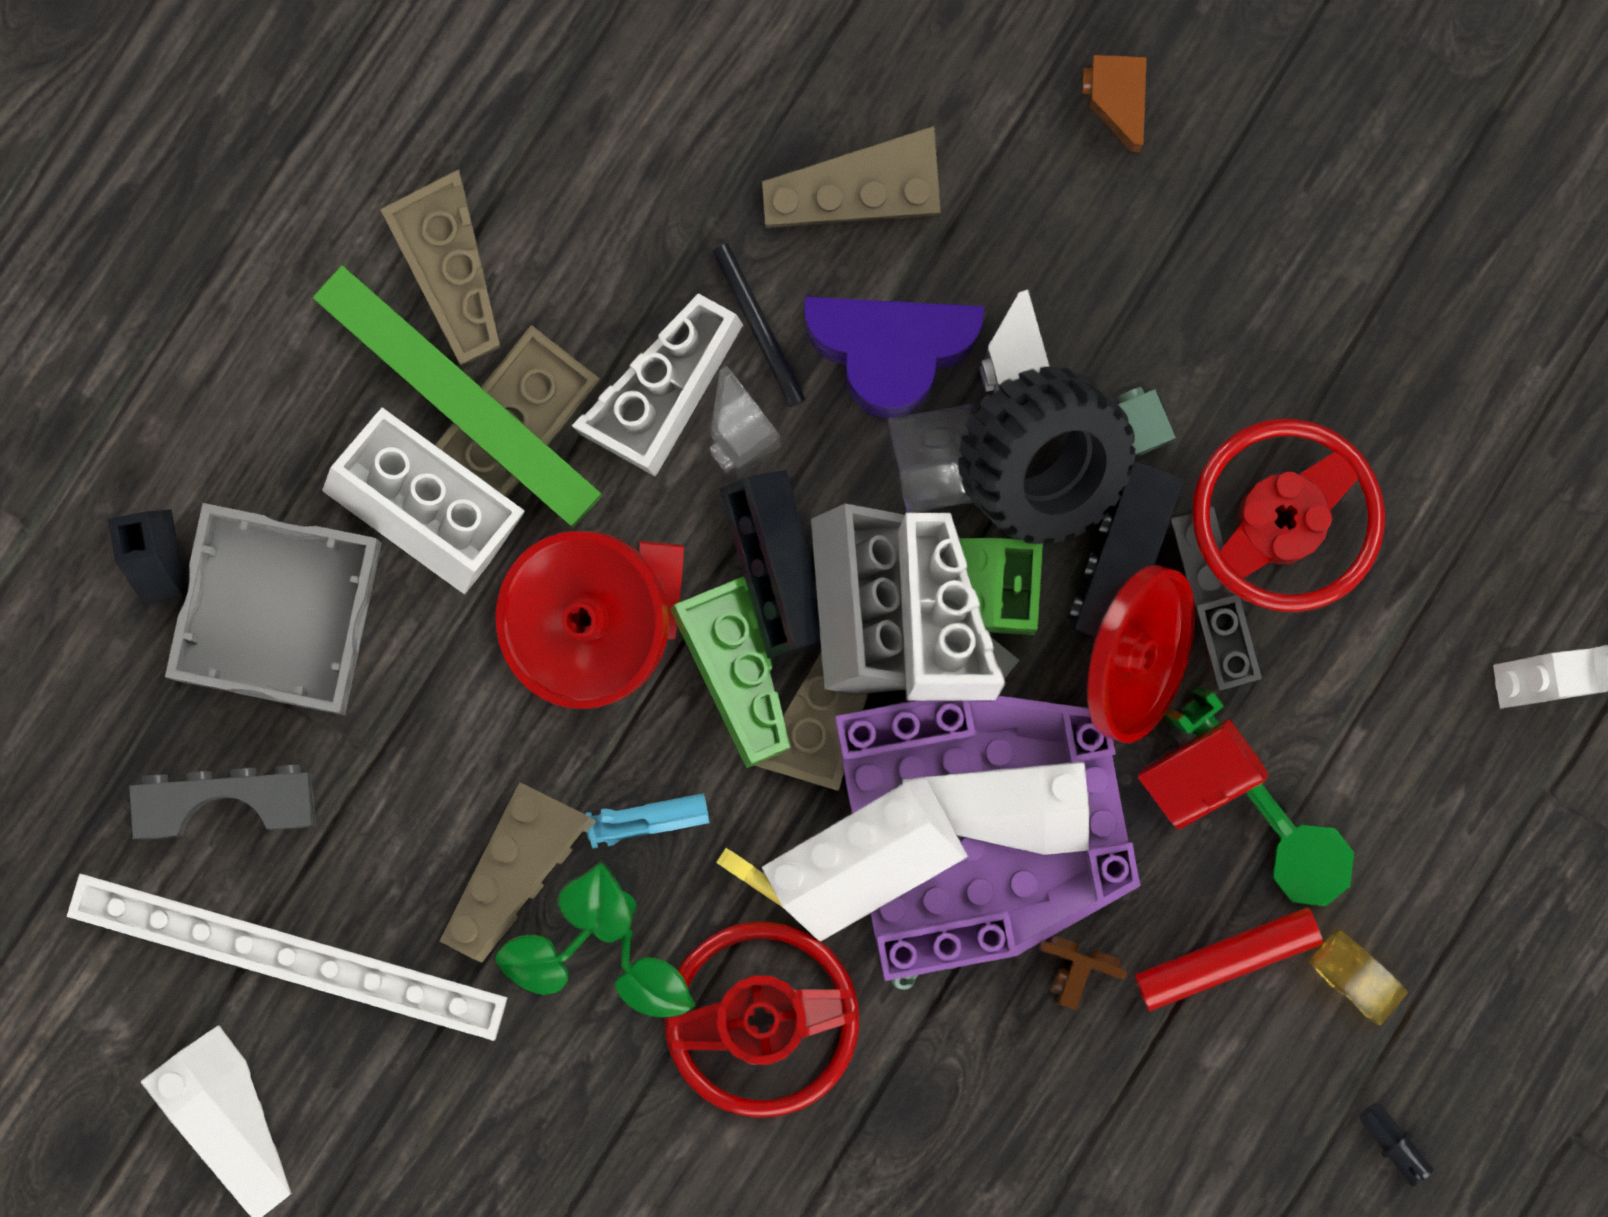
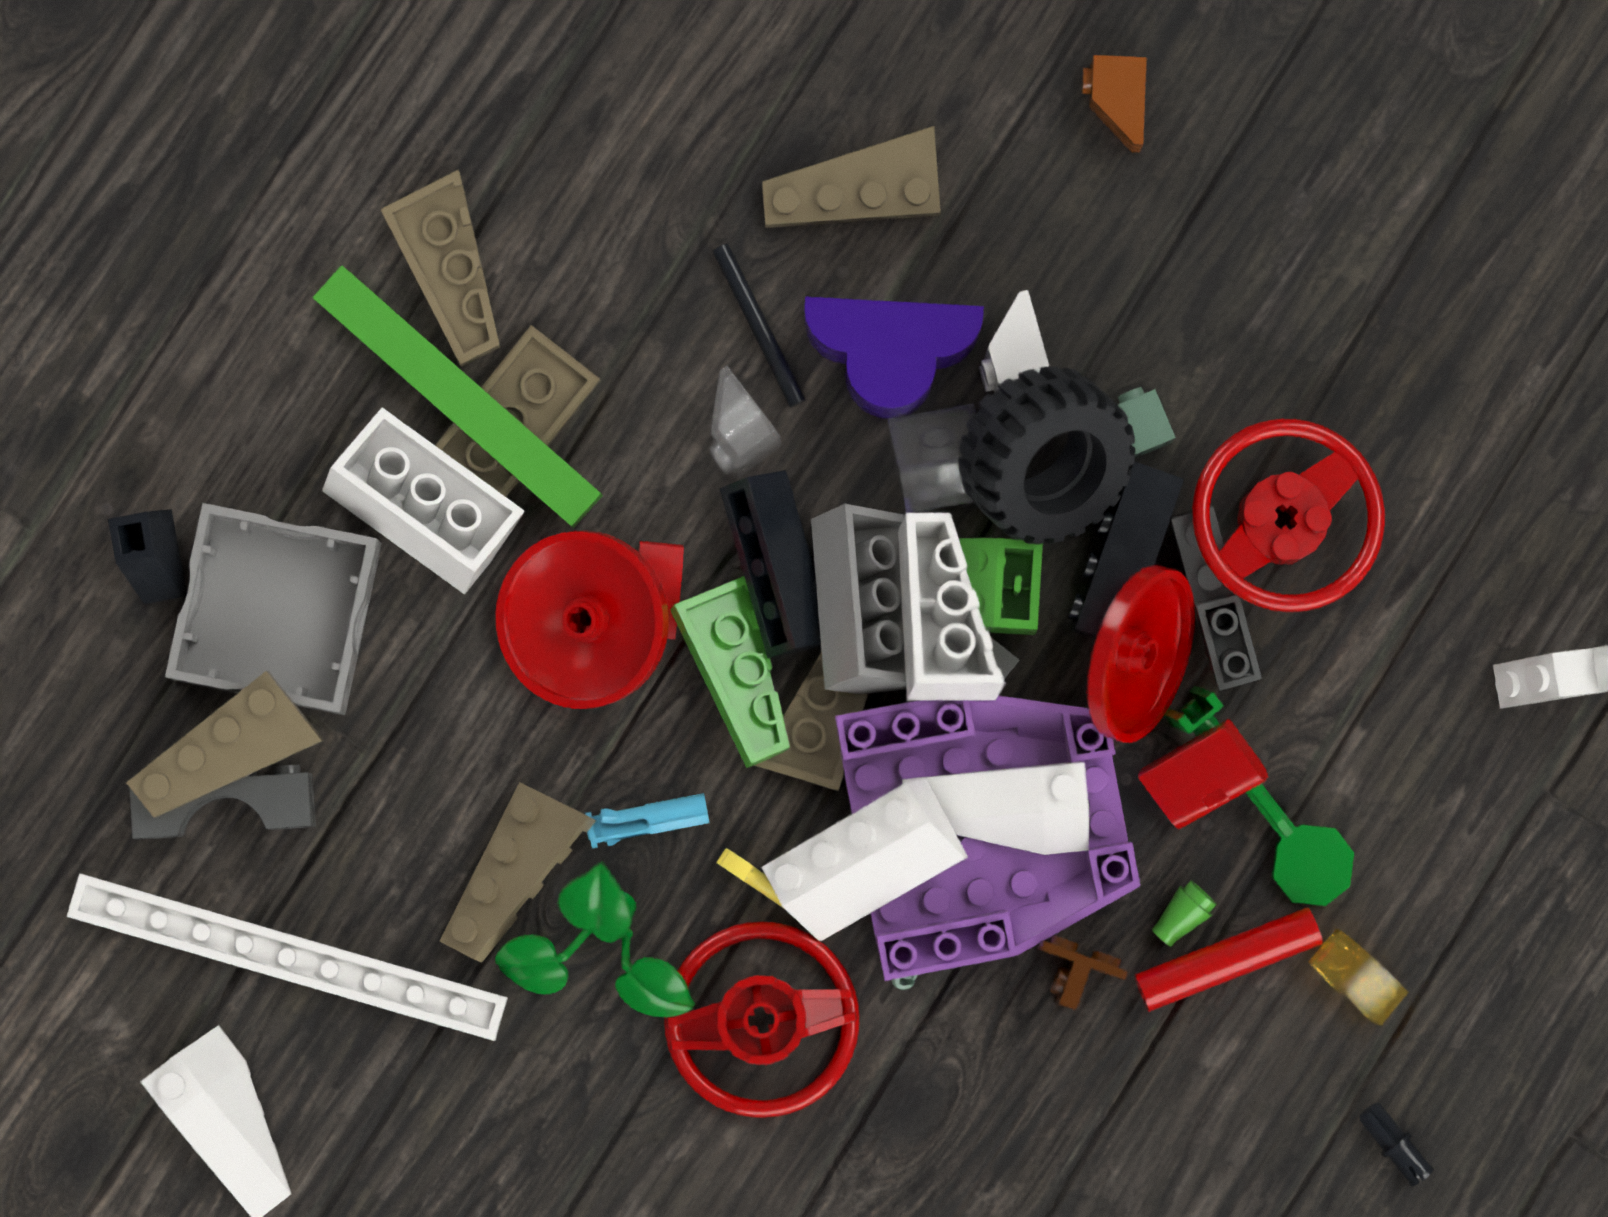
white wedge [572,294,743,477] -> none
none -> dark tan wing [126,671,324,818]
none -> bright green cone [1152,880,1217,947]

